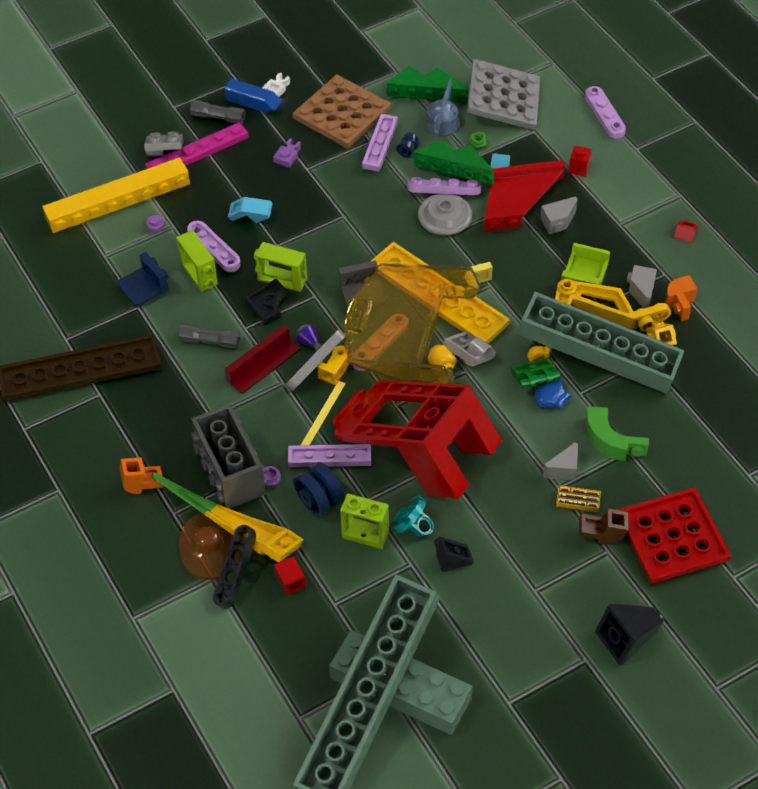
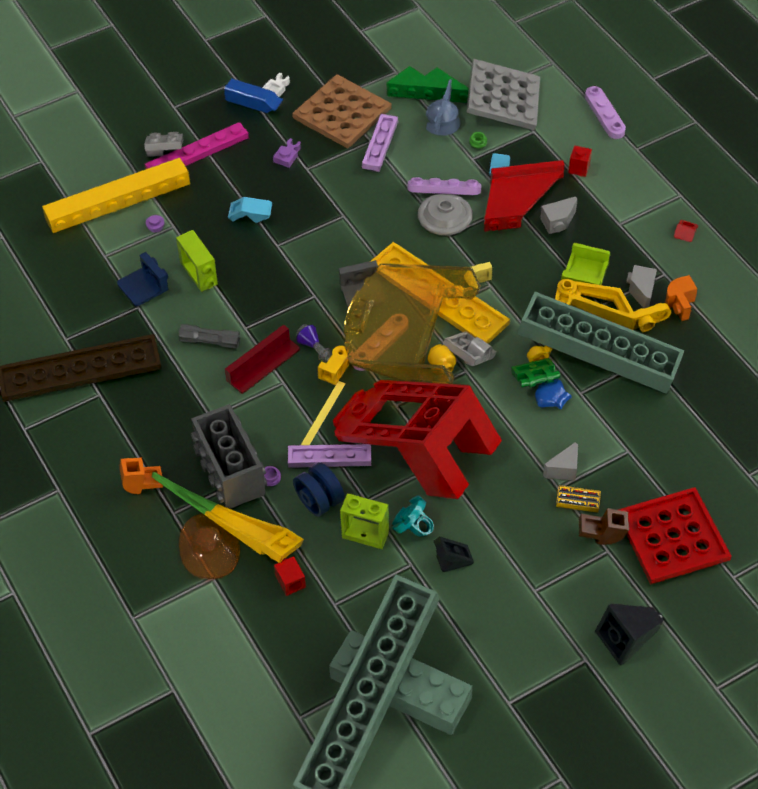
lavender plate [187,221,241,272] -> none
dark grey axle [190,100,245,124] -> none
black beam [213,525,256,608] -> none
black tile [244,278,287,326] -> none
lime window [254,242,307,292] -> none
light grey beam [285,329,346,391] -> none
dark blue wheel [396,132,420,158] -> none
green slope [413,140,494,185] -> none
bright green arch [586,406,649,462] -> none
yellow brick [646,321,677,345] -> none

